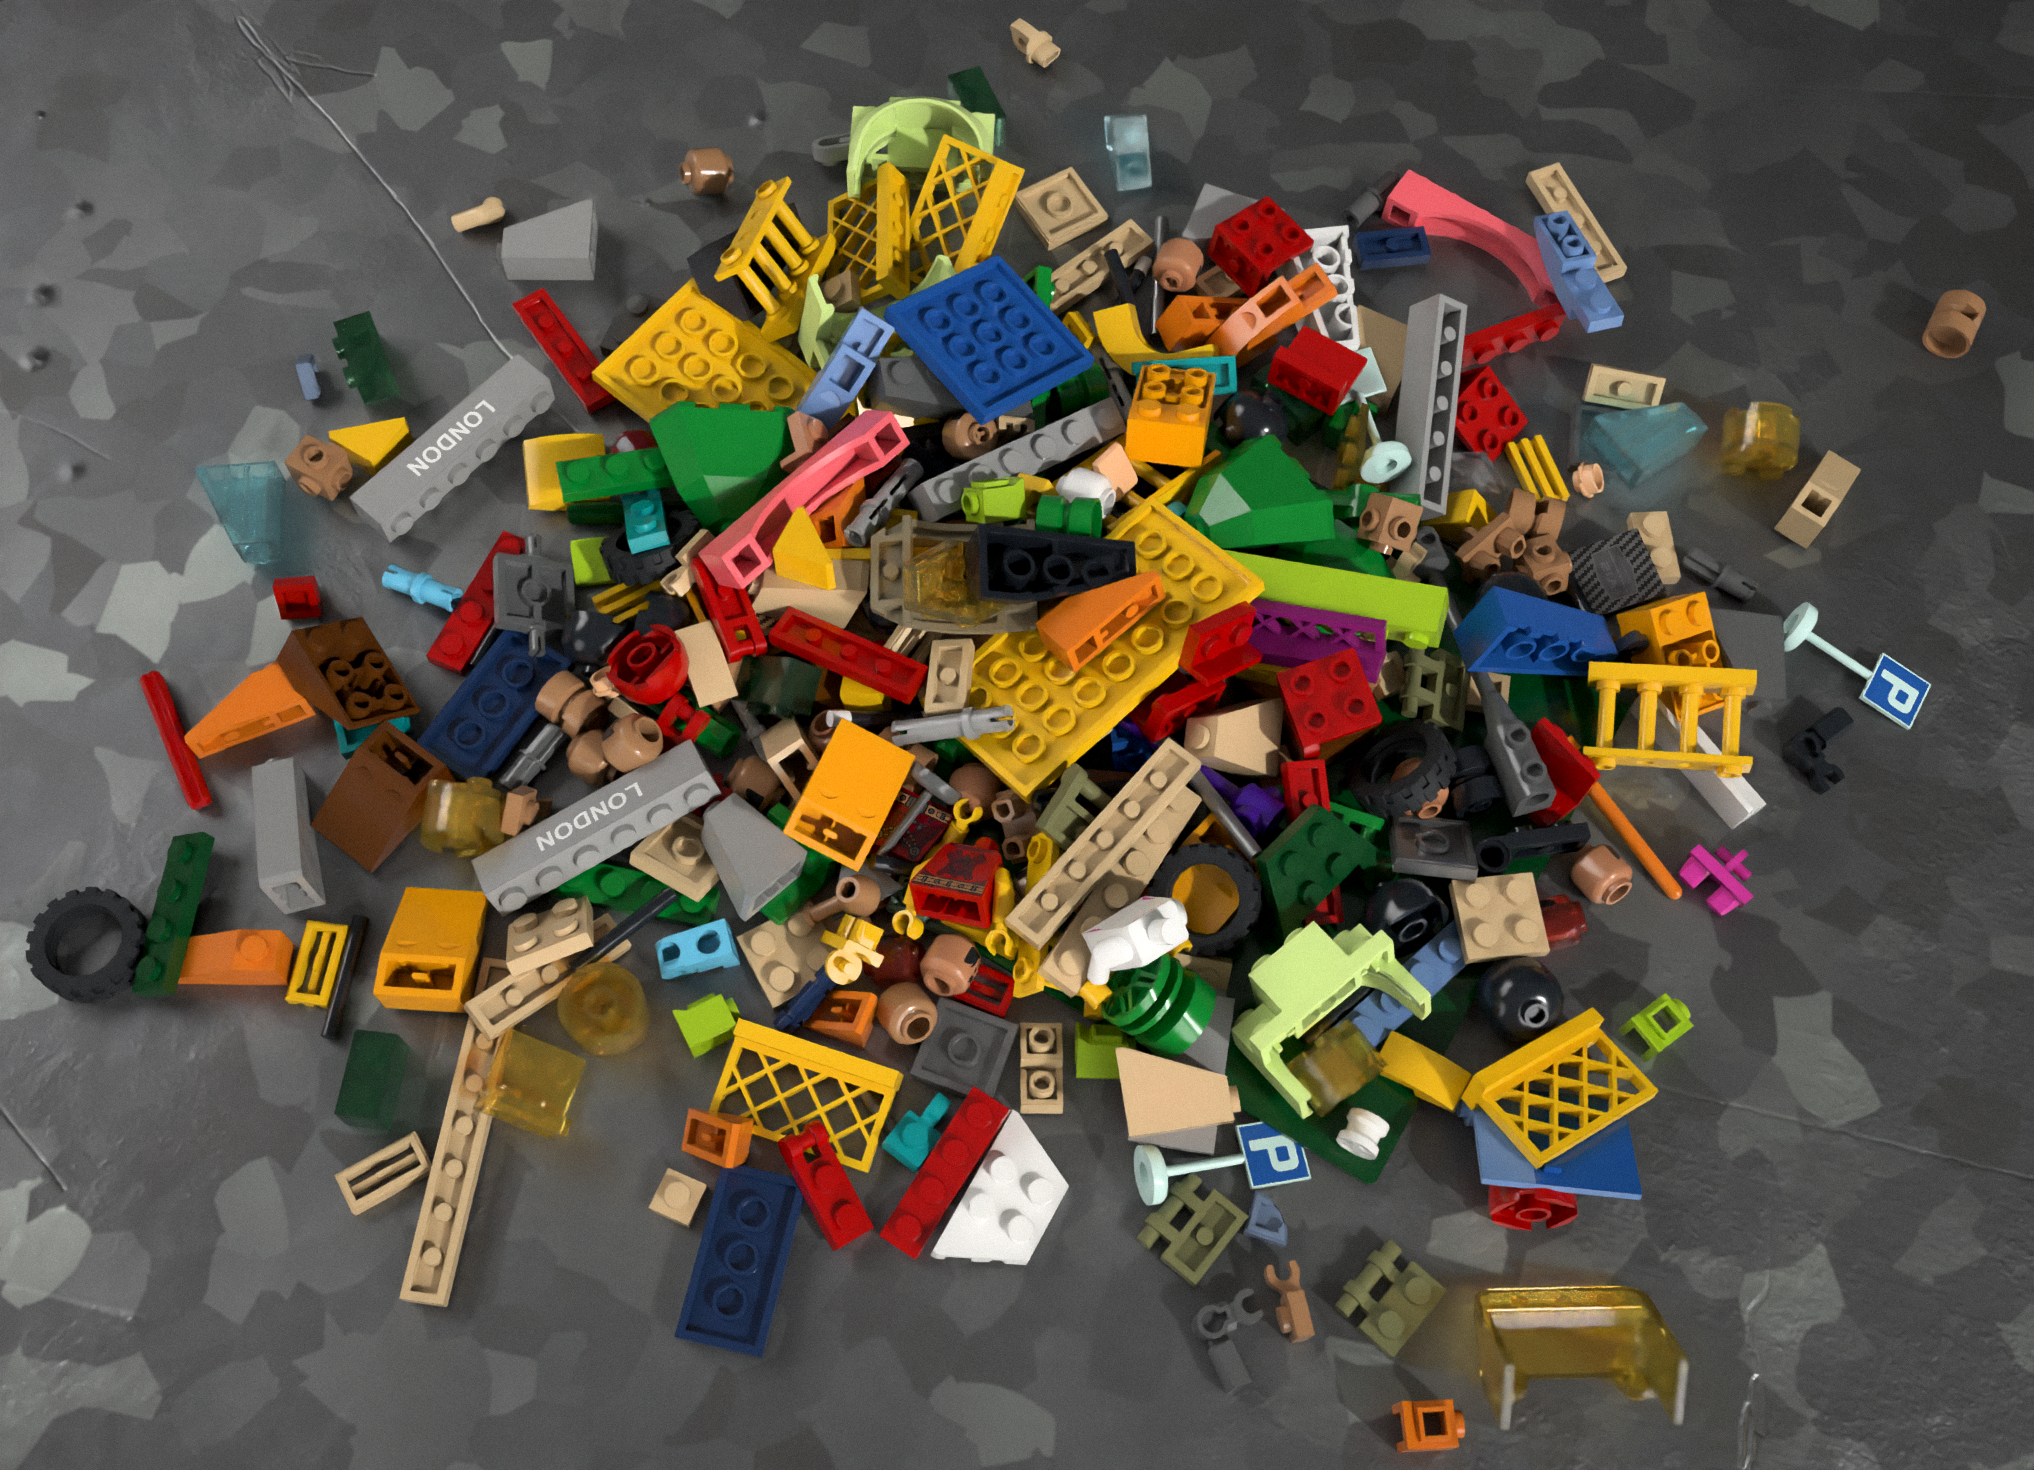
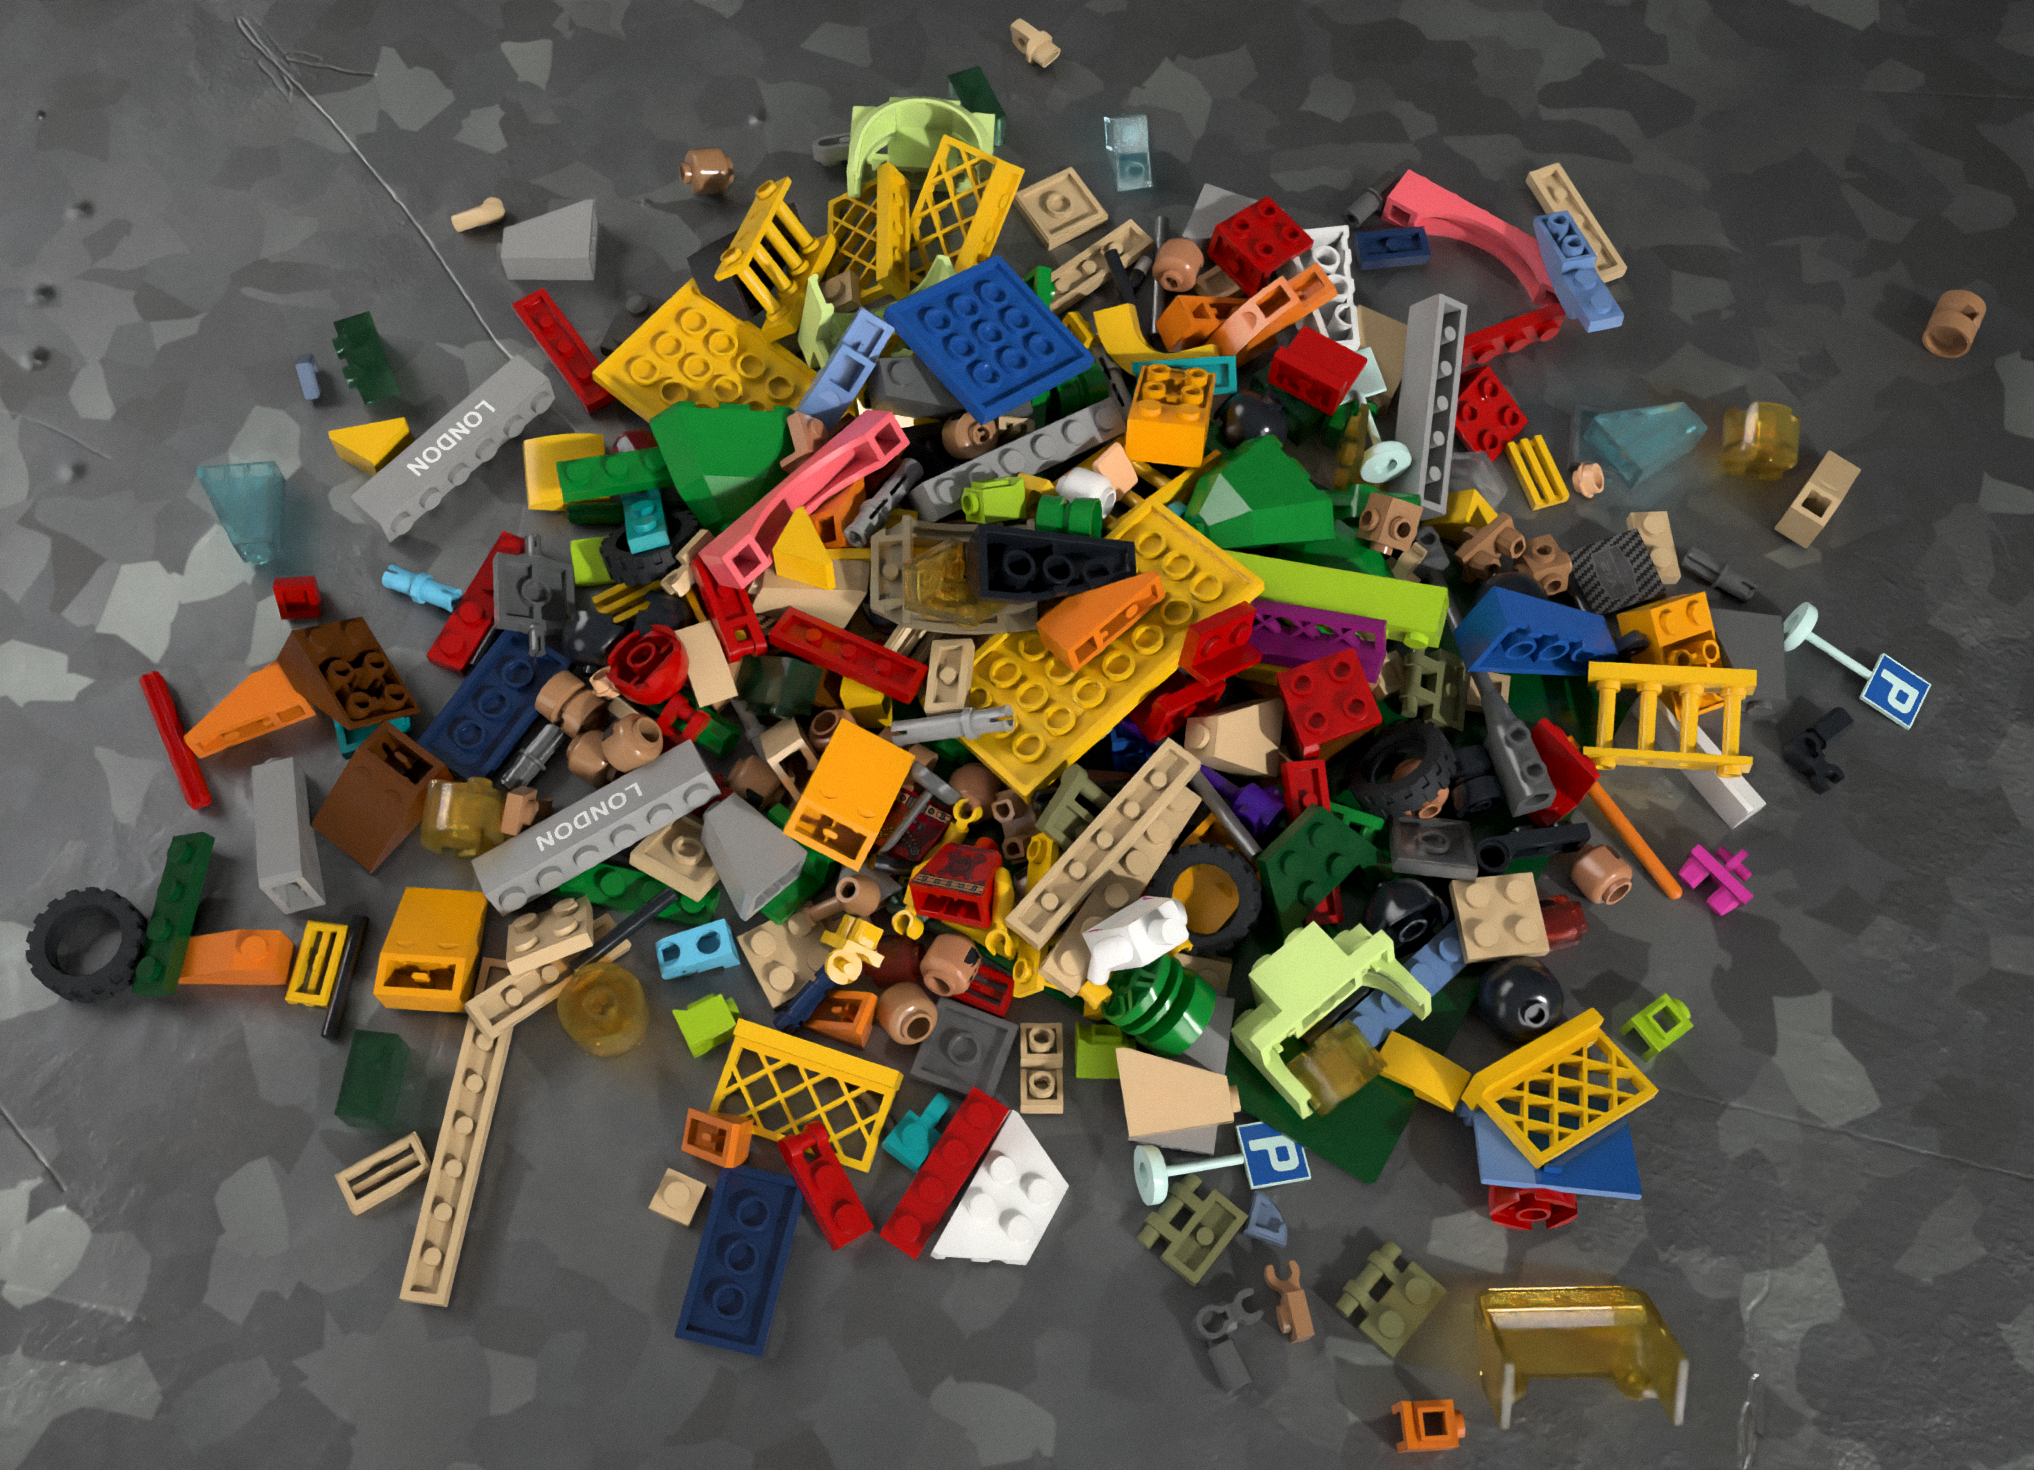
medium nougat brick [284,434,355,501] -> none
clear yellow bracket [473,1029,586,1141] -> none
black bar [826,711,927,727] -> none
white wheel [1336,1107,1390,1160] -> none
medium nougat wheel [1504,488,1566,542] -> none
tan plate [1582,363,1666,414] -> none

